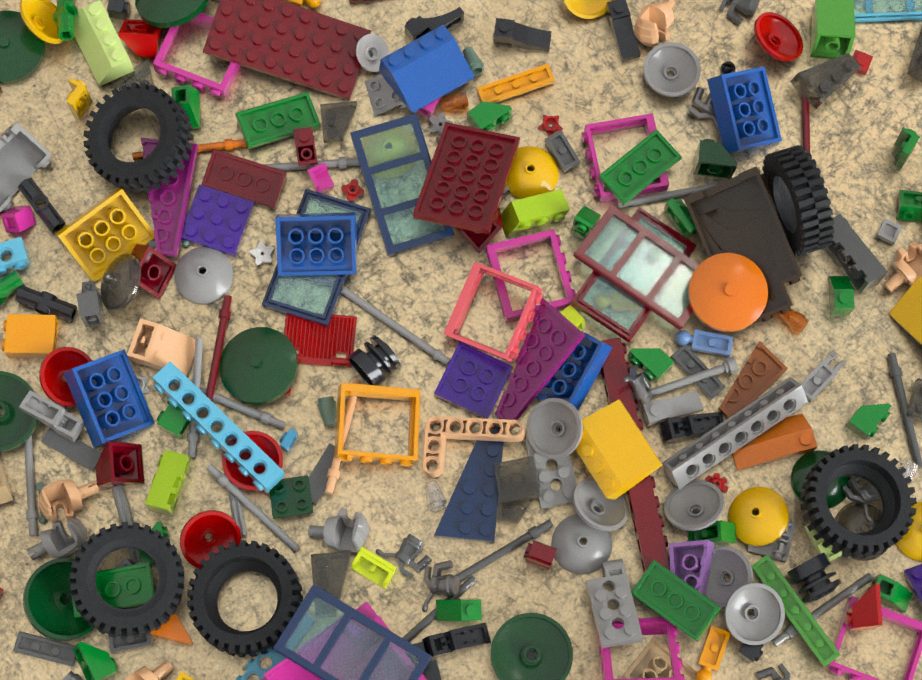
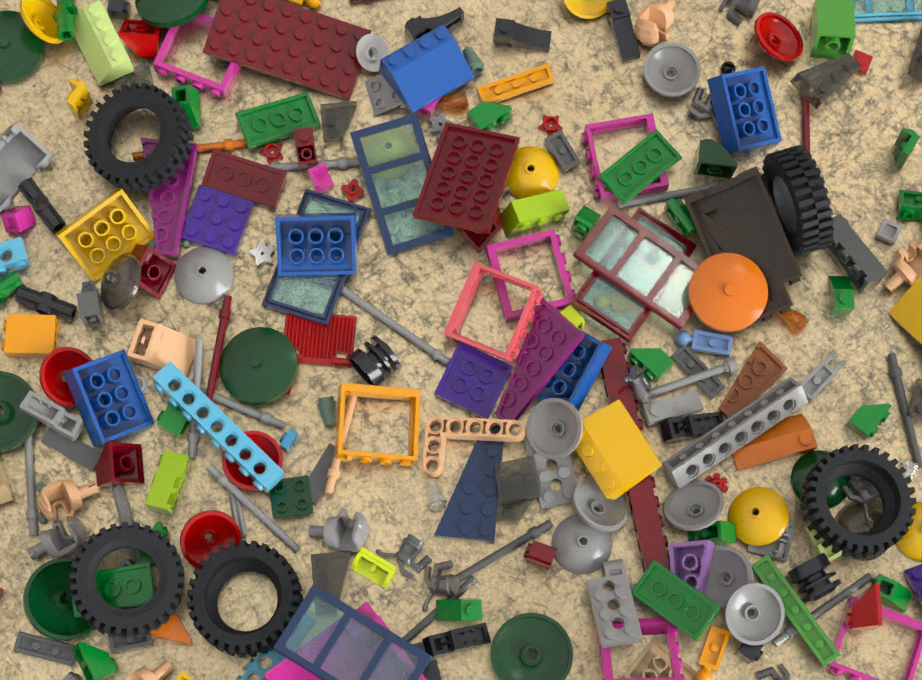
none -> red plate [259,143,284,164]

